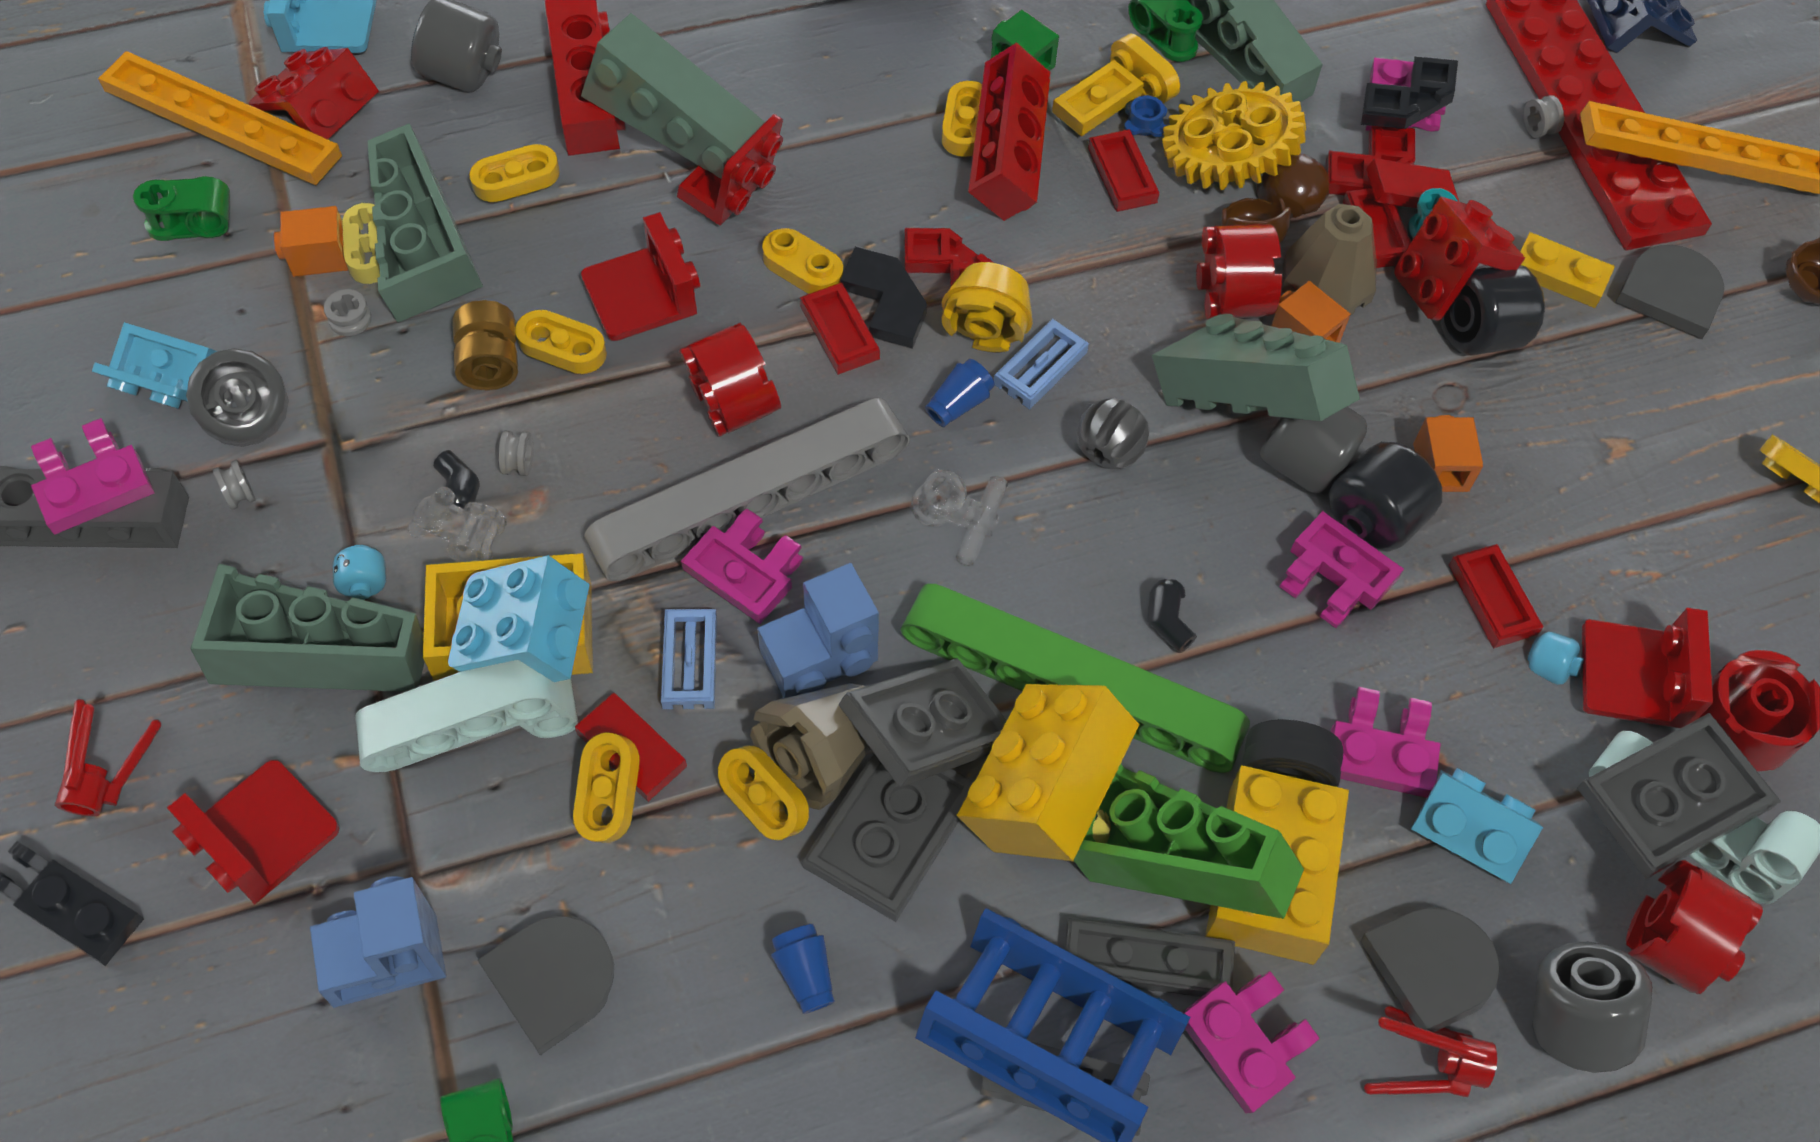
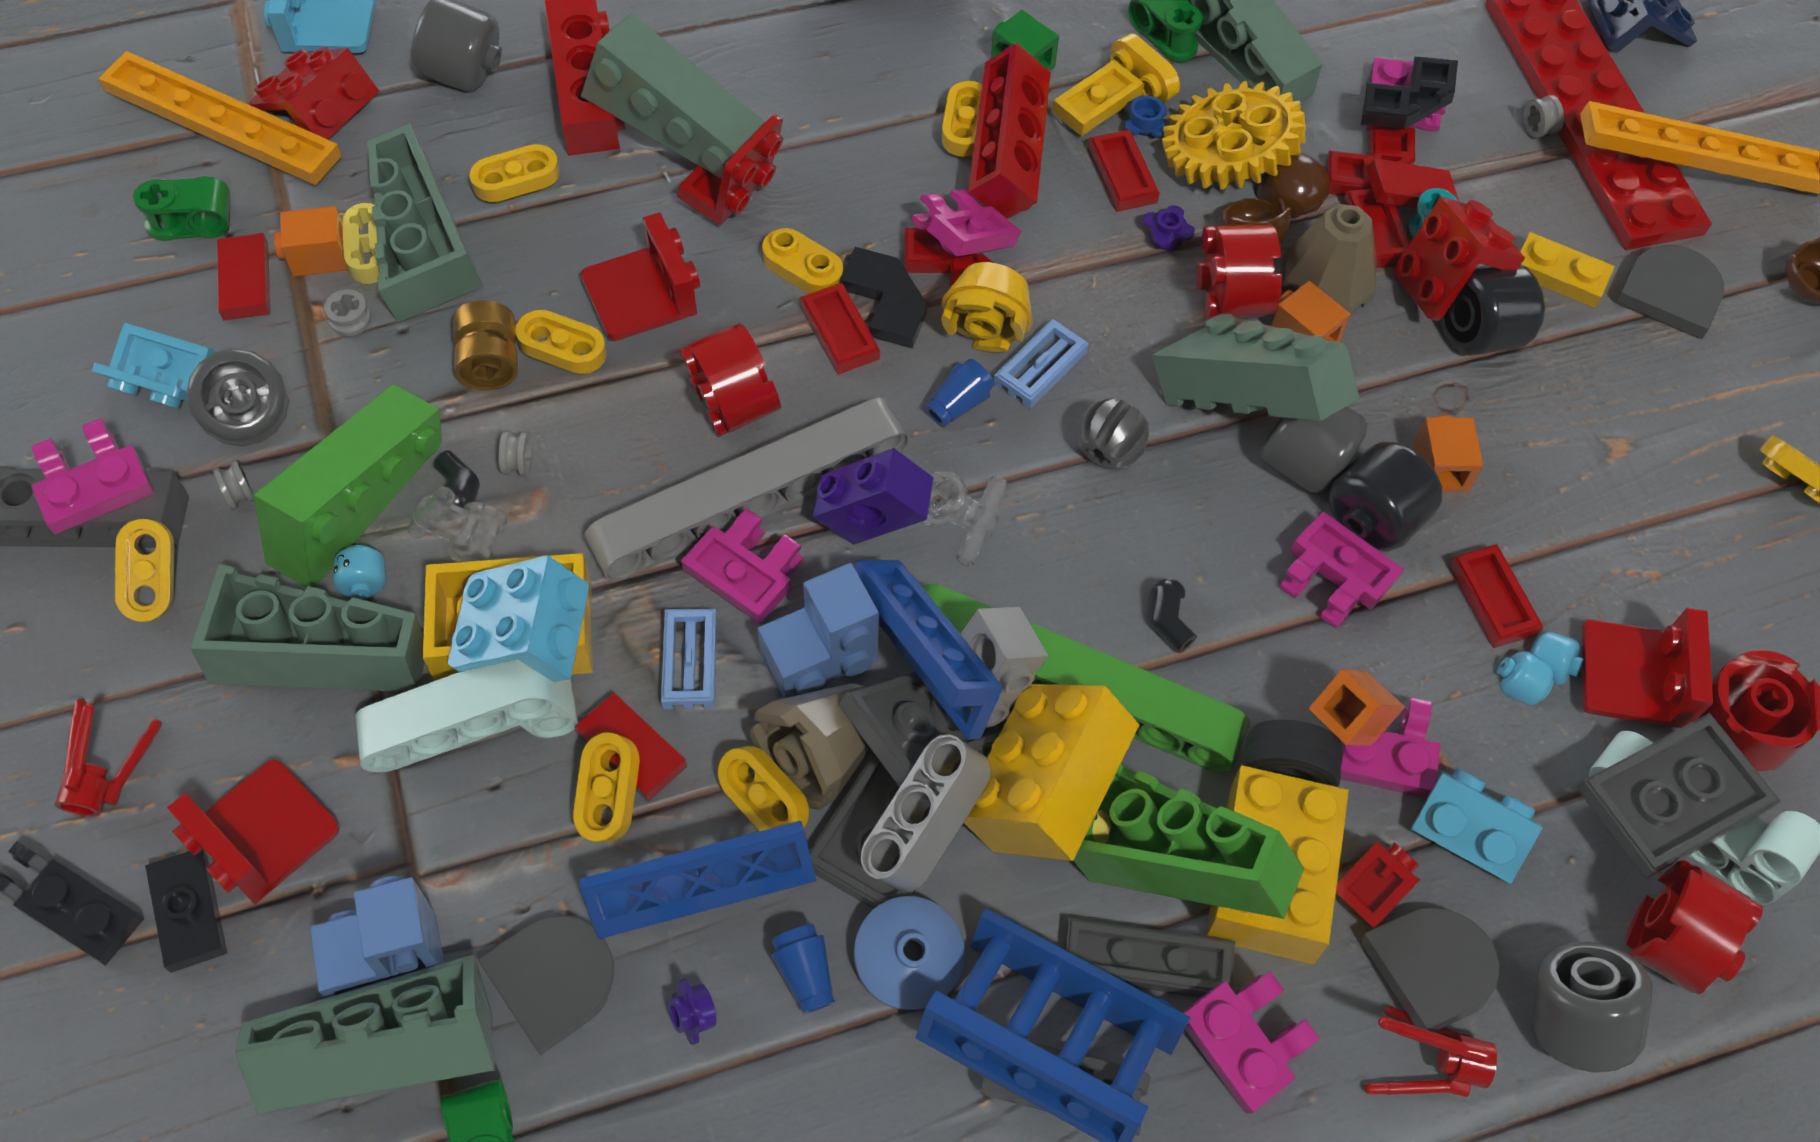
none -> yellow plate [115,519,174,622]
none -> black plate [145,850,227,973]
none -> red tile [217,233,270,321]
none -> sand green wedge [235,954,495,1114]
none -> bright green wedge [253,384,442,588]
none -> blue fence [580,821,817,939]
none -> dark purple plate [668,978,716,1045]
none -> dark purple brick [813,448,934,545]
none -> blue fence [854,560,1003,740]
none -> medium blue dish [854,896,965,1010]
none -> light grey beam [861,734,991,892]
none -> dark pink plate [911,189,1022,257]
none -> light grey brick [961,607,1048,727]
none -> dark purple plate [1143,205,1195,250]
none -> orange brick [1308,668,1405,746]
none -> red bracket [1336,842,1421,928]
none -> medium azure piece [1496,651,1554,705]

